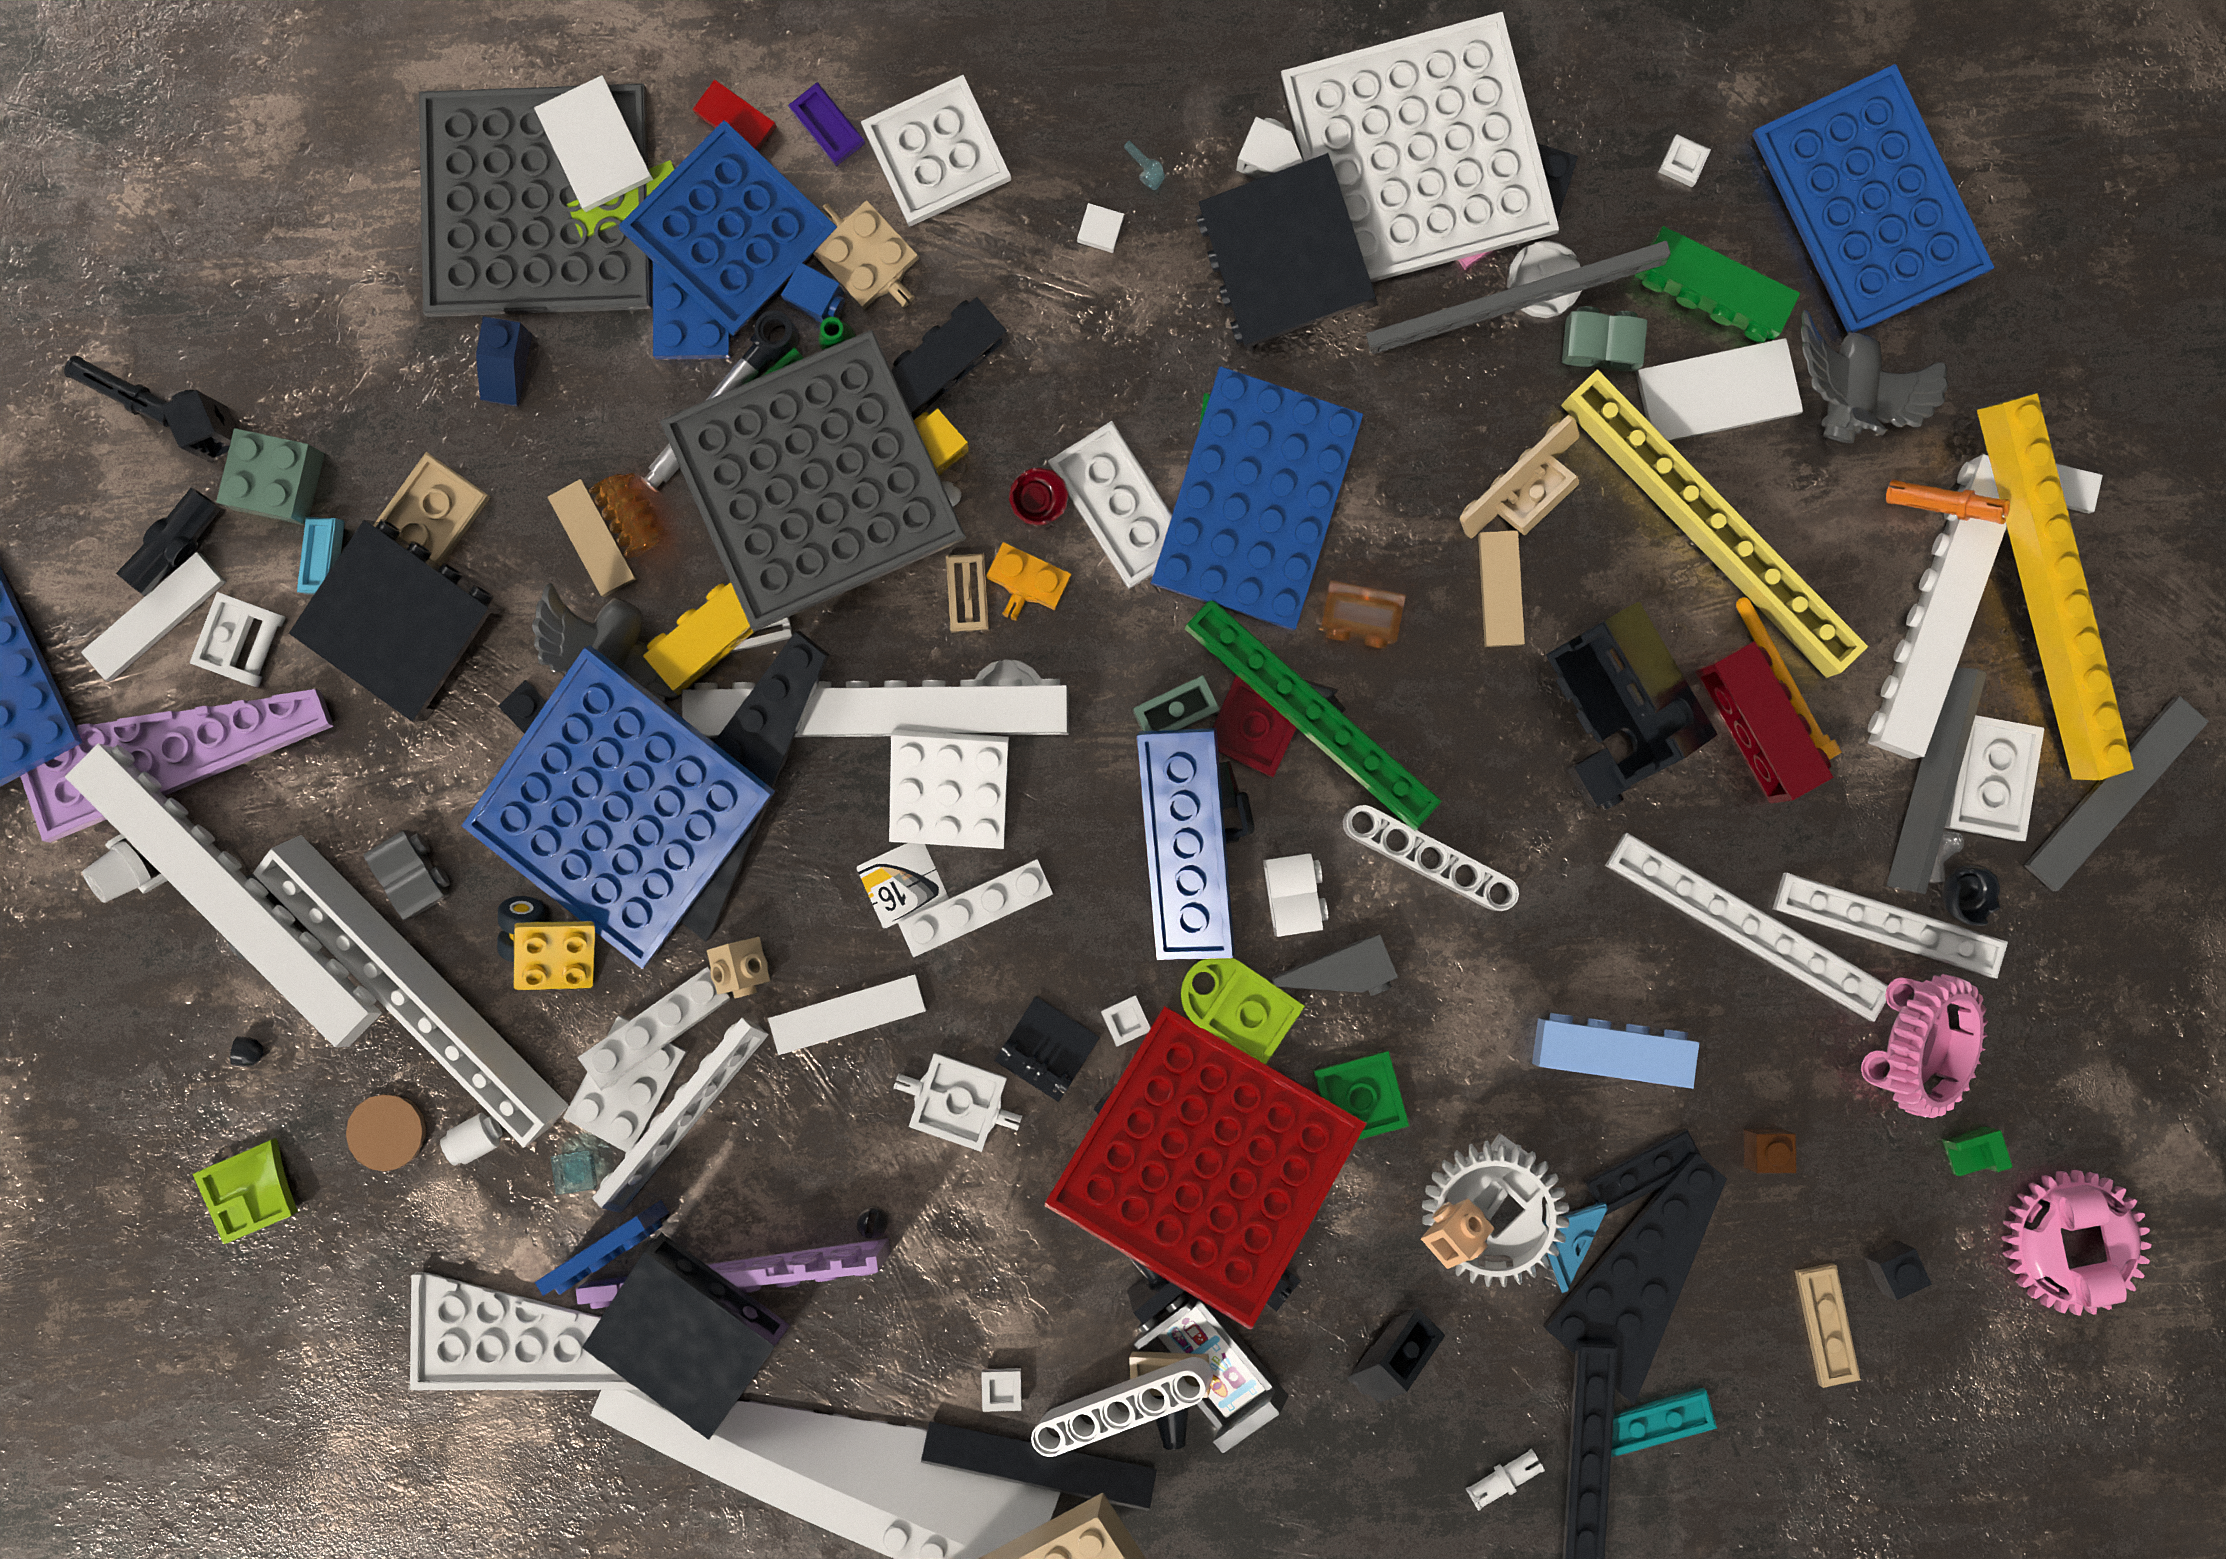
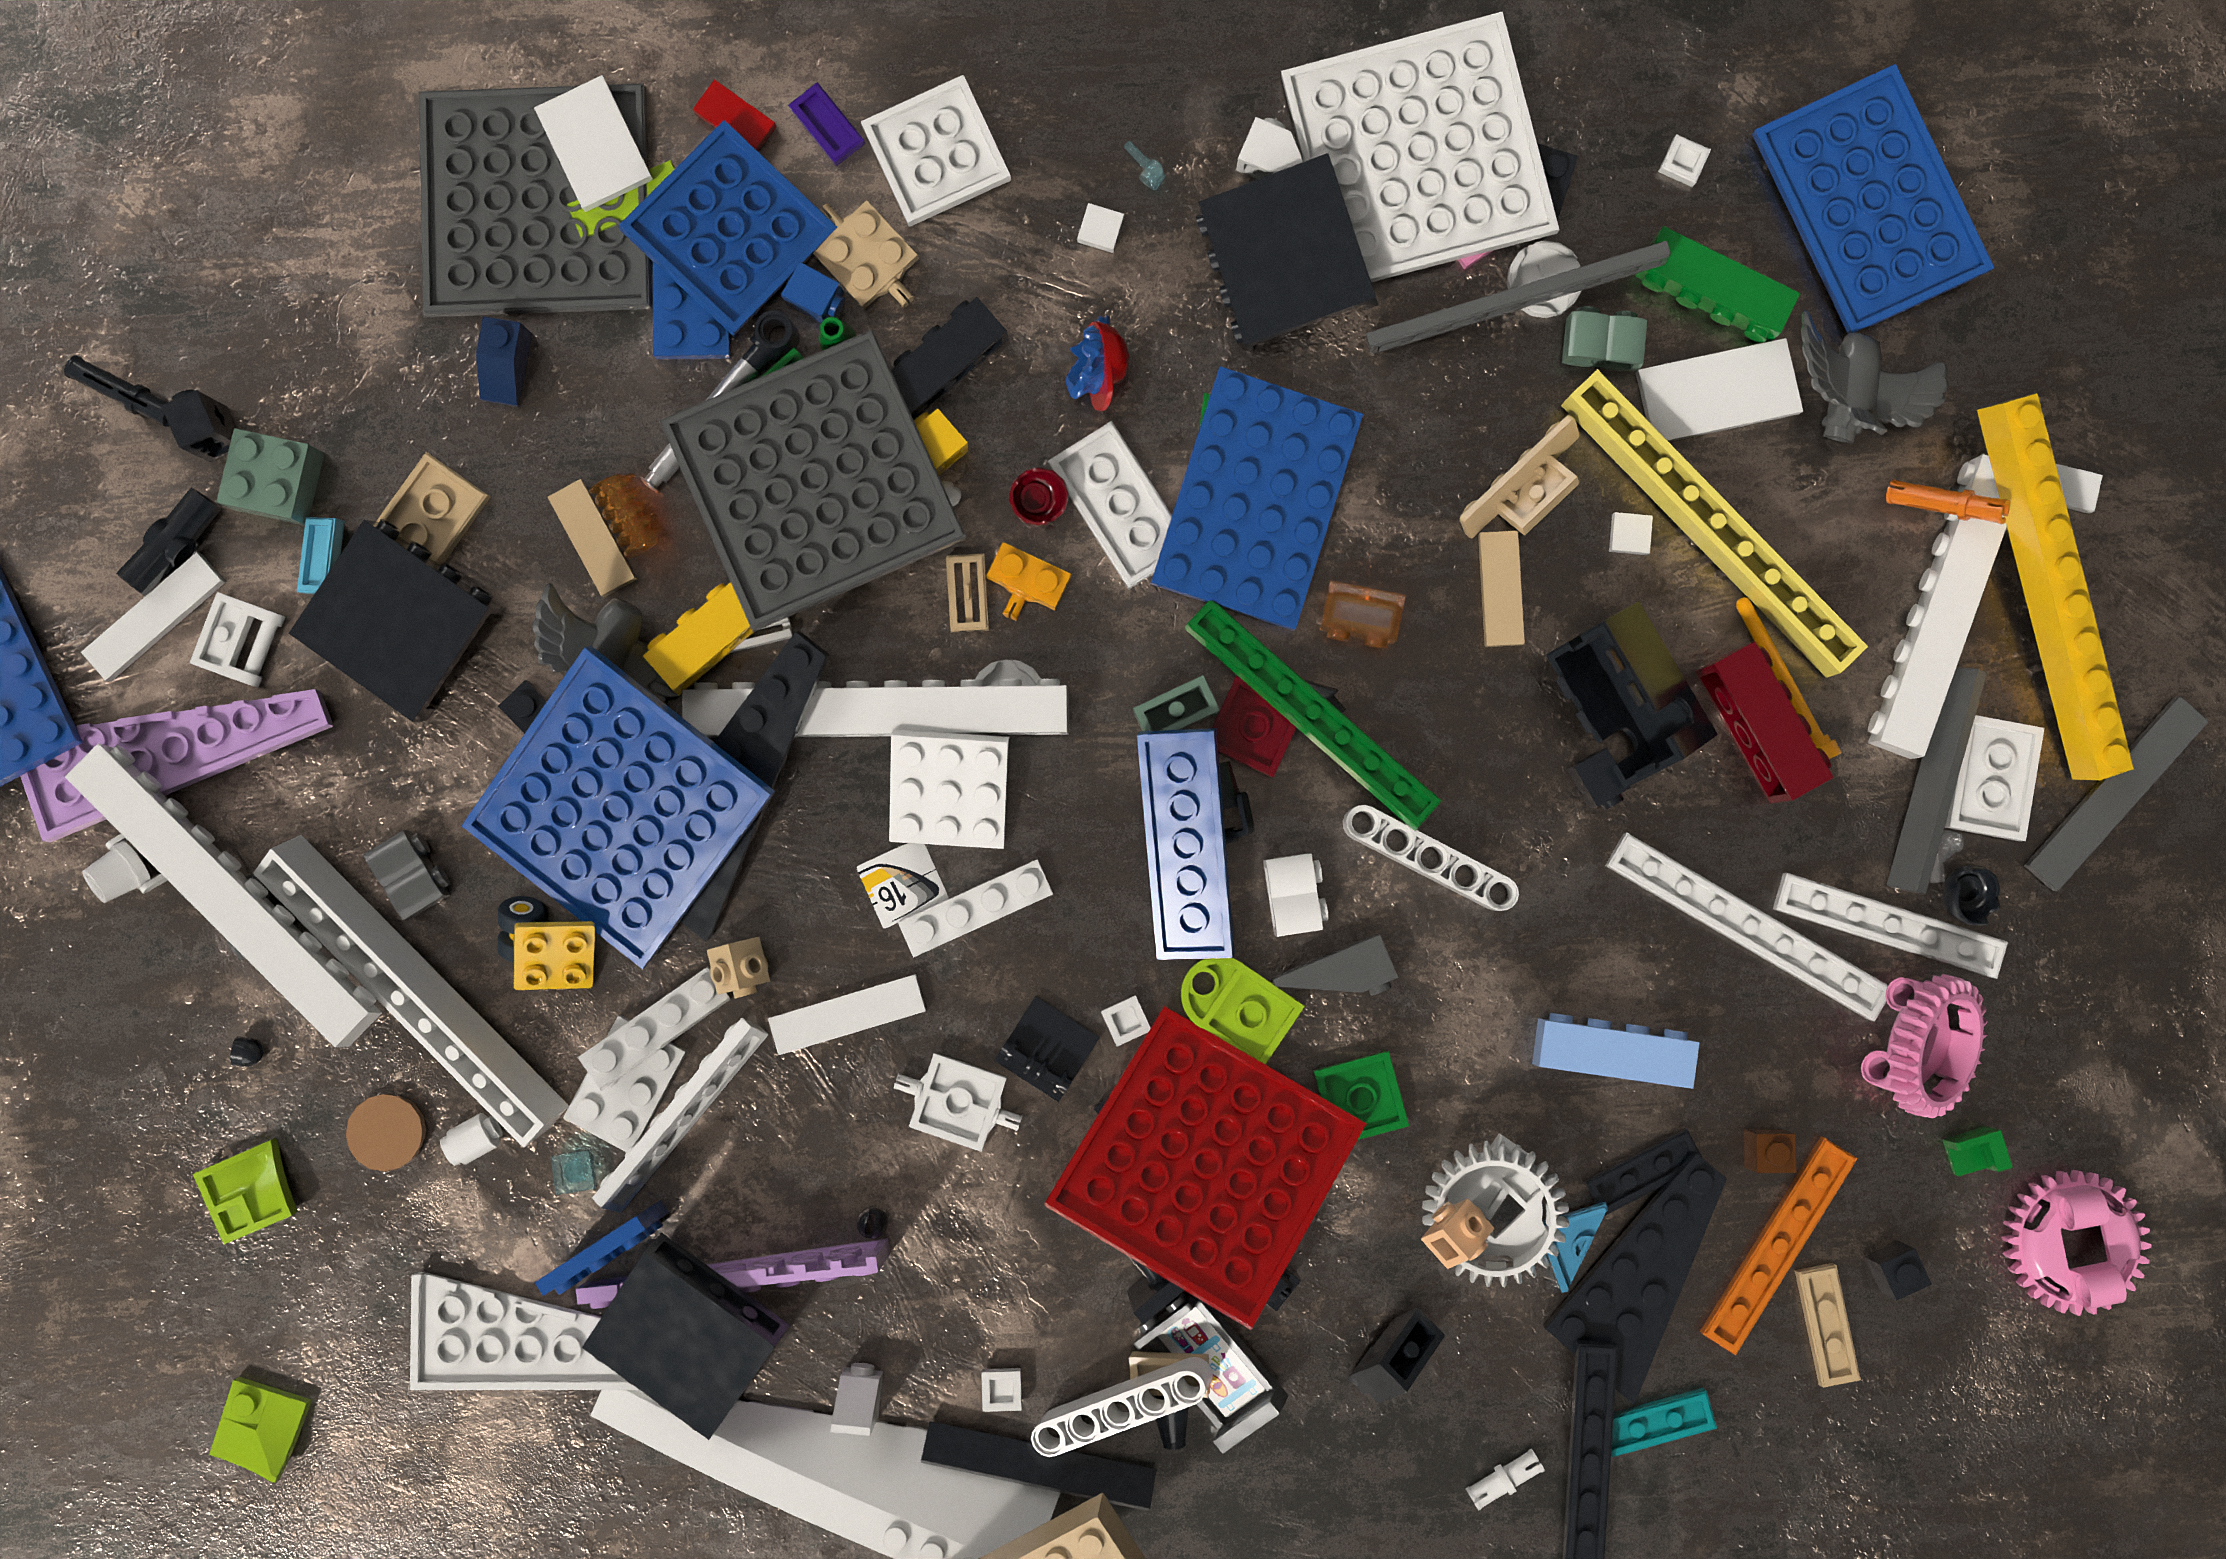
none -> lime plate [209,1377,312,1483]
none -> white slope [830,1363,883,1436]
none -> hair [1065,315,1130,412]
none -> white tile [1609,512,1653,555]
none -> orange tile [1699,1136,1858,1355]

